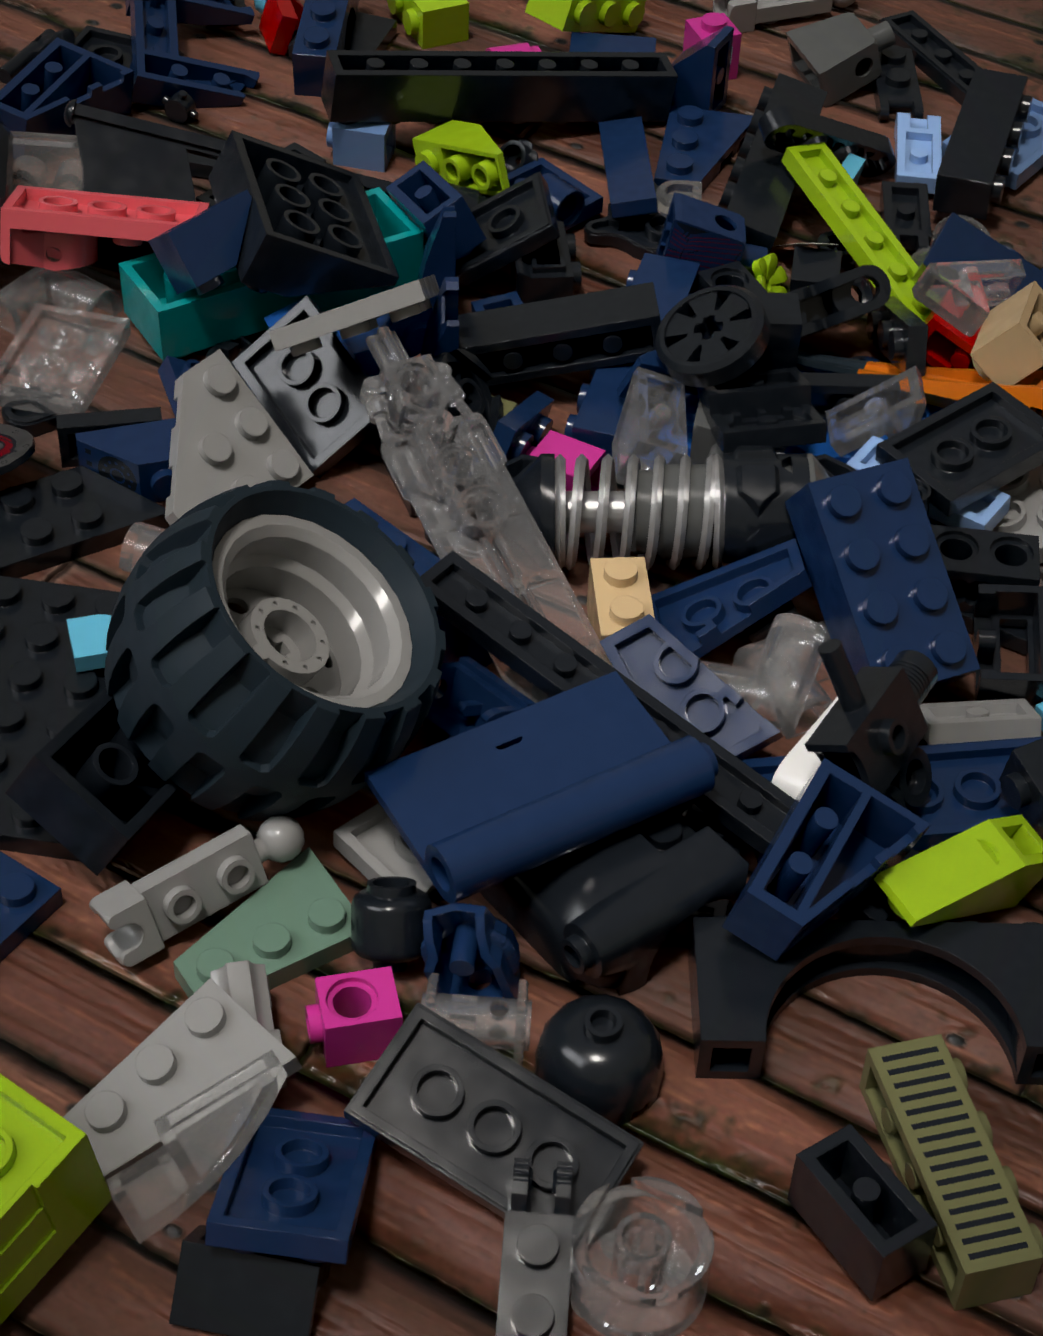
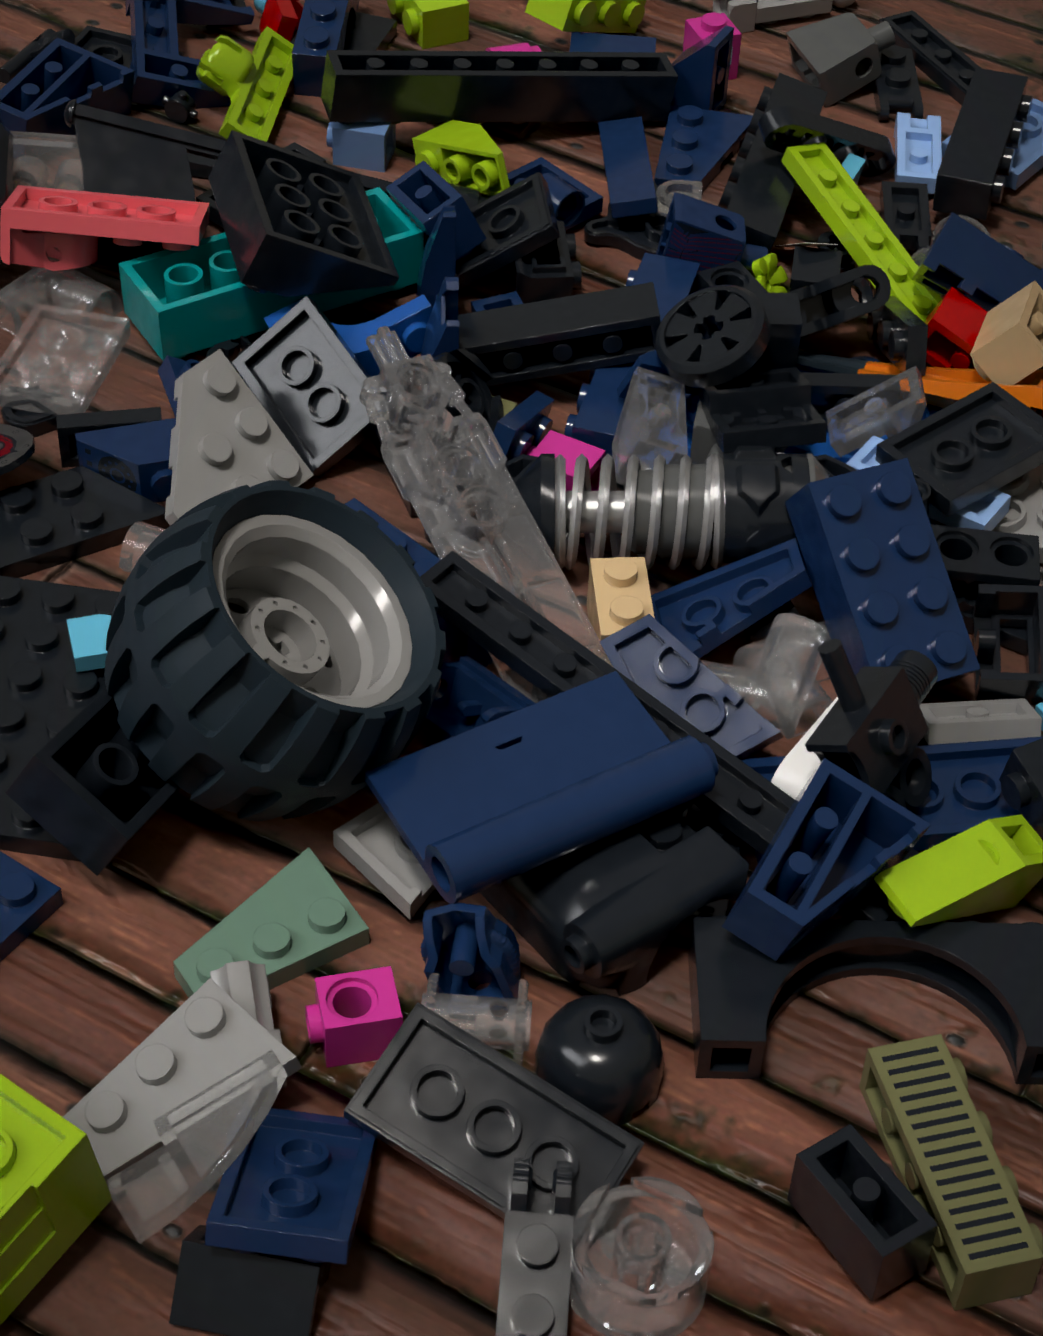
light grey plate [89,815,305,967] -> none
dark blue slope [148,189,252,296] -> none
light grey plate [268,274,440,357] -> none
black head [351,876,432,973] -> none
black plate [500,140,539,174] -> none
clear slope [912,259,1026,337] -> none
none -> lime plate [196,26,294,142]

